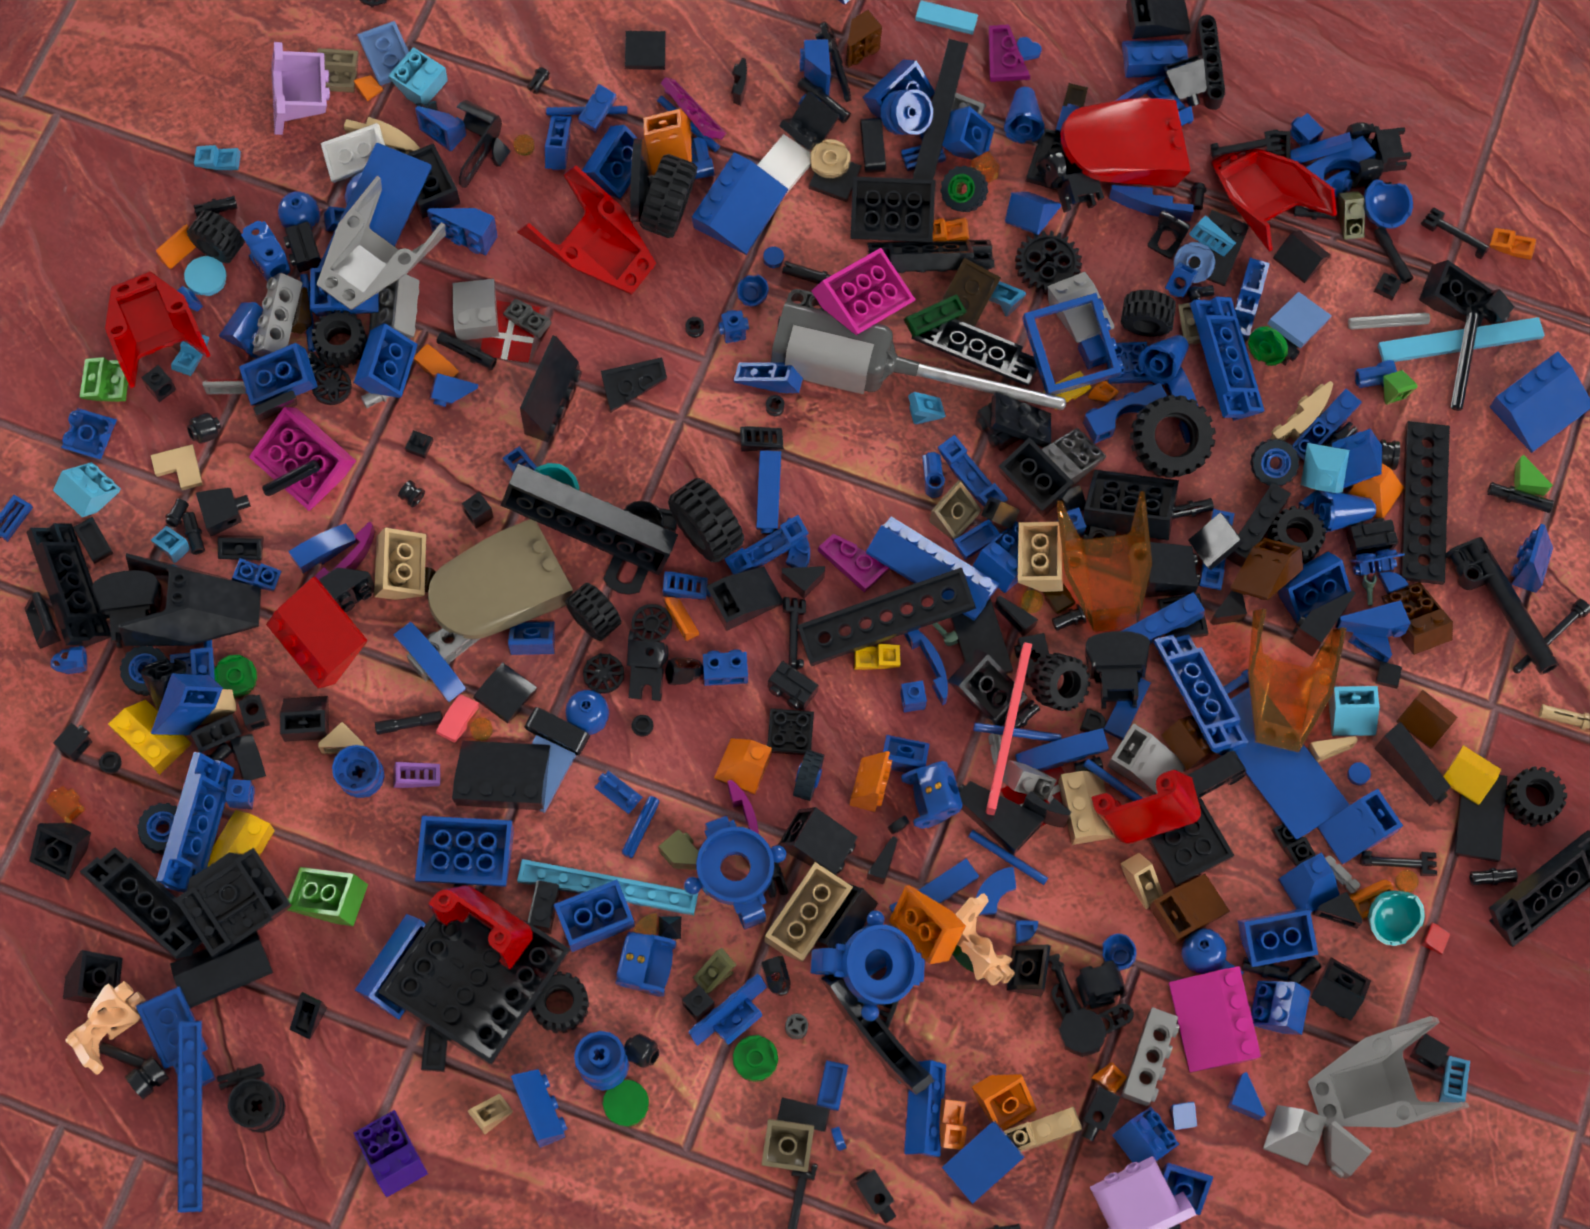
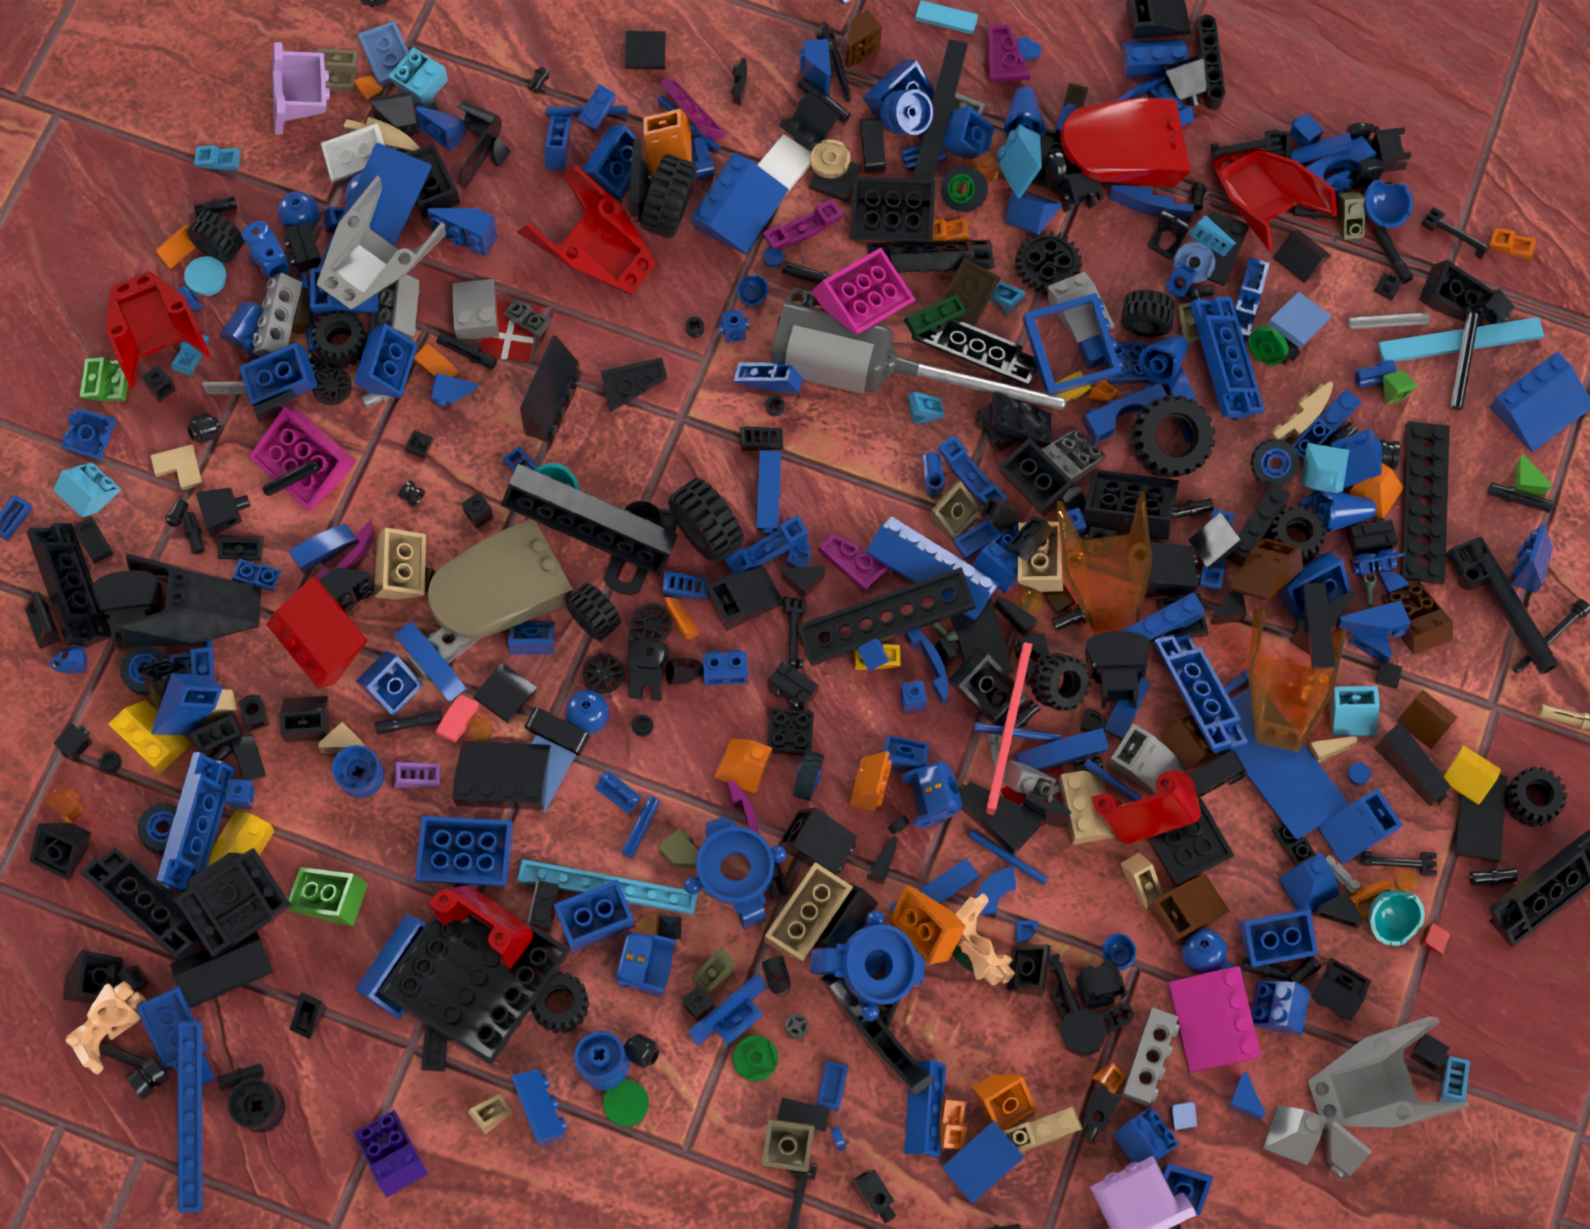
dark azure slope [151,526,190,563] -> none
green tile [214,655,258,698] -> none
clear yellow tile [514,134,535,156] -> none
none -> black tile [117,965,149,991]
none -> blue slope [355,650,423,716]
none -> black slope [370,92,419,137]
none -> magenta slope [763,199,843,250]
none -> blue slope [858,639,889,671]
none -> black tile [934,637,961,667]
none -> dark azure slope [997,125,1042,198]
none -> black slope [1006,516,1053,561]
none -> black tile [1302,583,1336,669]

